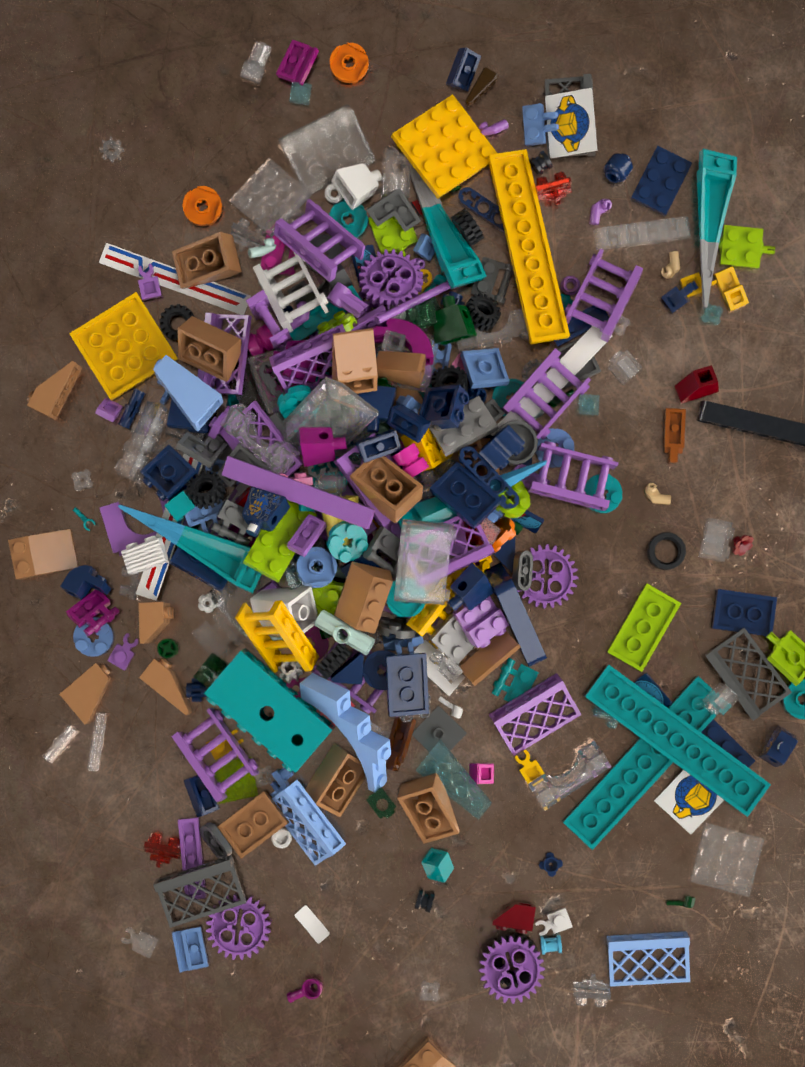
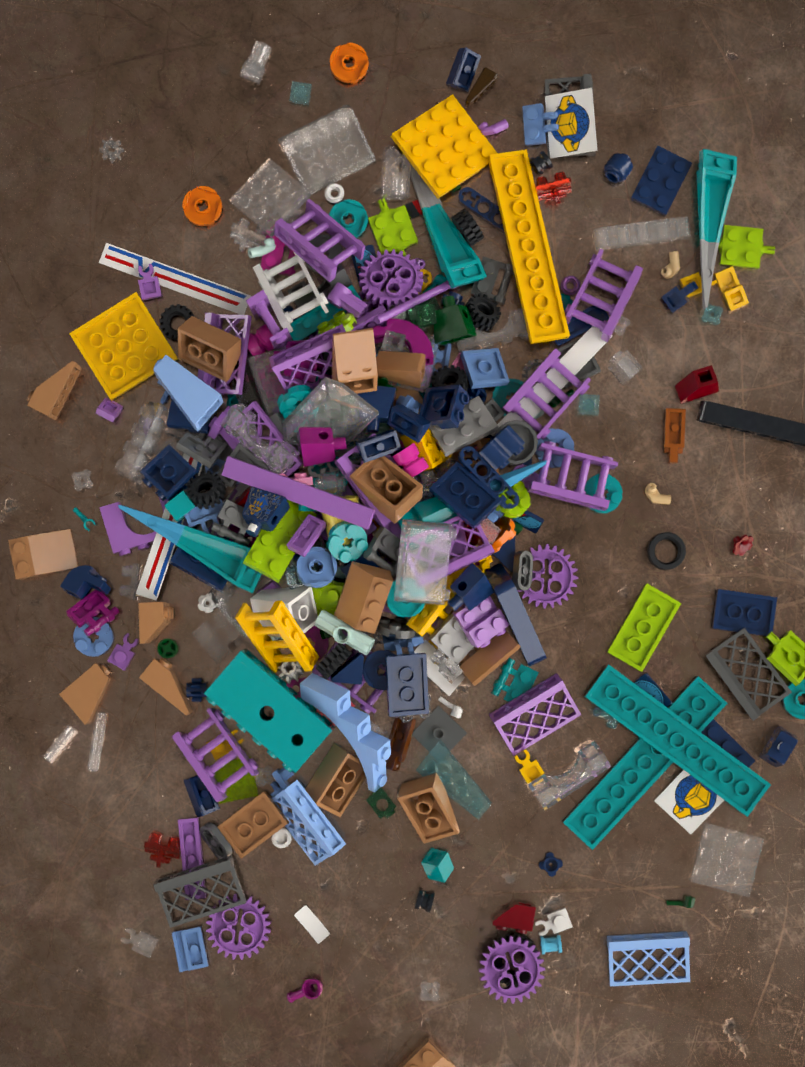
dark blue pin [118,388,146,429] -> none
white brick [121,536,170,575] -> none
medium nougat slope [172,232,242,289] -> none
clear green brick [193,653,228,688] -> none
dark grey beam [258,361,287,397] -> none
magenta plate [276,40,319,86] -> none
medium lavender arm [290,301,310,330] -> none
white torso [331,163,382,210] -> none
dark grey plate [367,187,421,232] -> none
medium blue plate [413,234,435,261] -> none
dark pink slope [469,763,494,784] -> none
clear hips [573,974,611,1007] -> none
medium lavender arm [589,199,612,225] -> none
clear brick [698,518,735,562] -> none
clear brick [703,683,740,716] -> none

